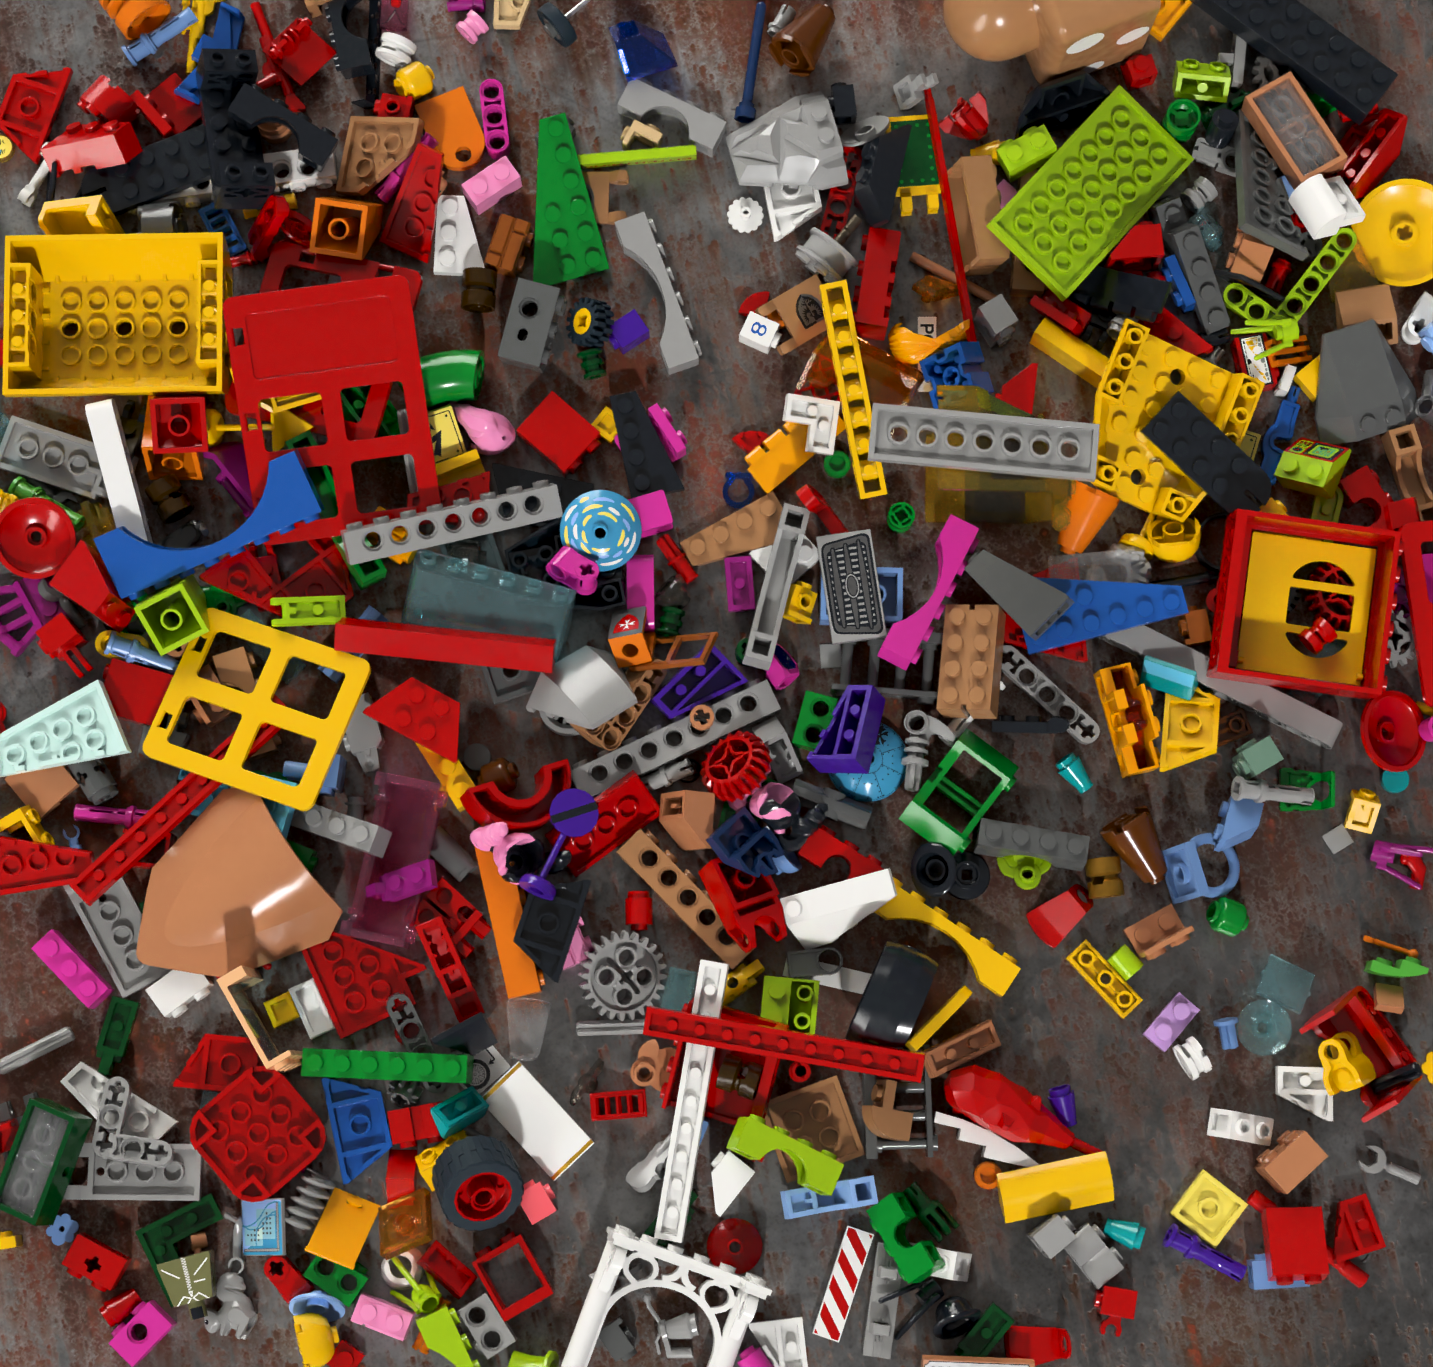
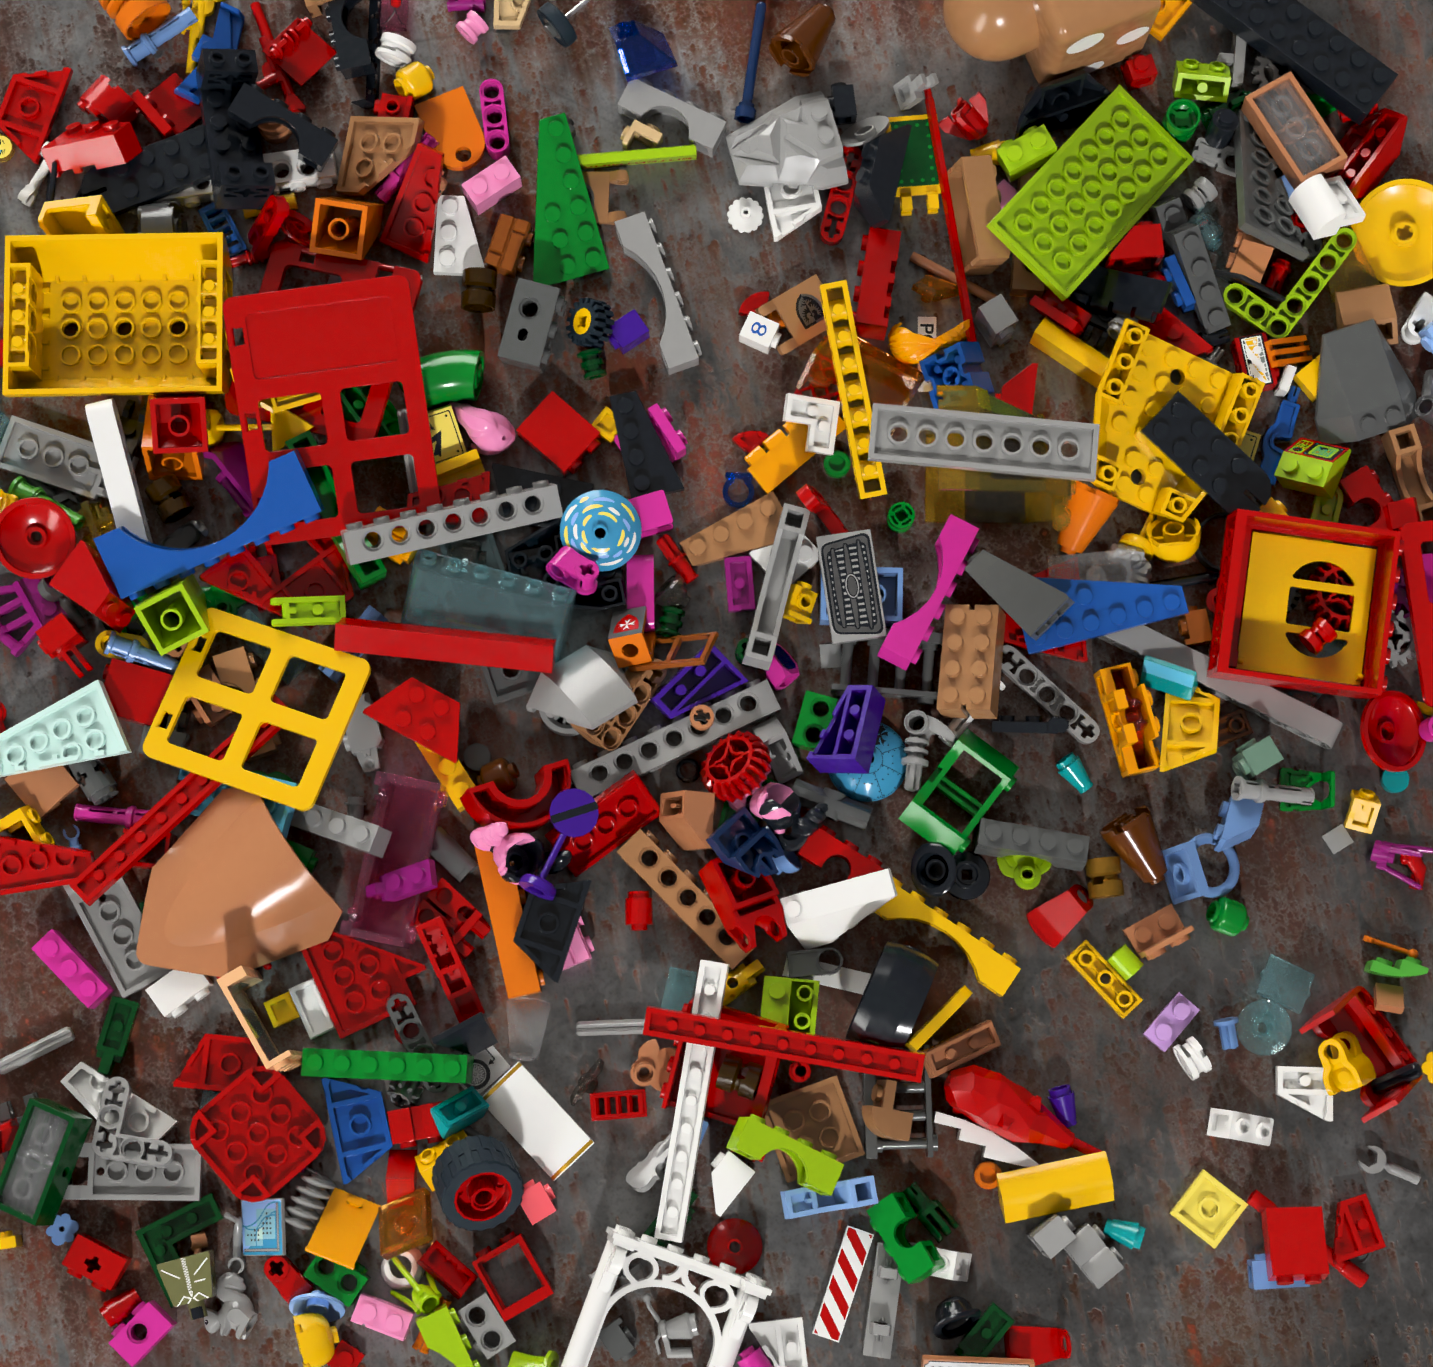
medium blue brick [283,754,347,797] -> none
light grey gear [578,930,667,1021] -> none
light grey pin [640,758,694,792] -> none
light grey pin [767,4,797,37] -> none
light grey wheel [795,214,862,283] -> none
black plant [878,1278,945,1340] -> none
red brick [1093,1285,1138,1337] -> none
dark purple pin [1162,1223,1247,1282] -> none
lime plant [1230,318,1299,361] -> none
nougat brick [1253,1130,1328,1194] -> none

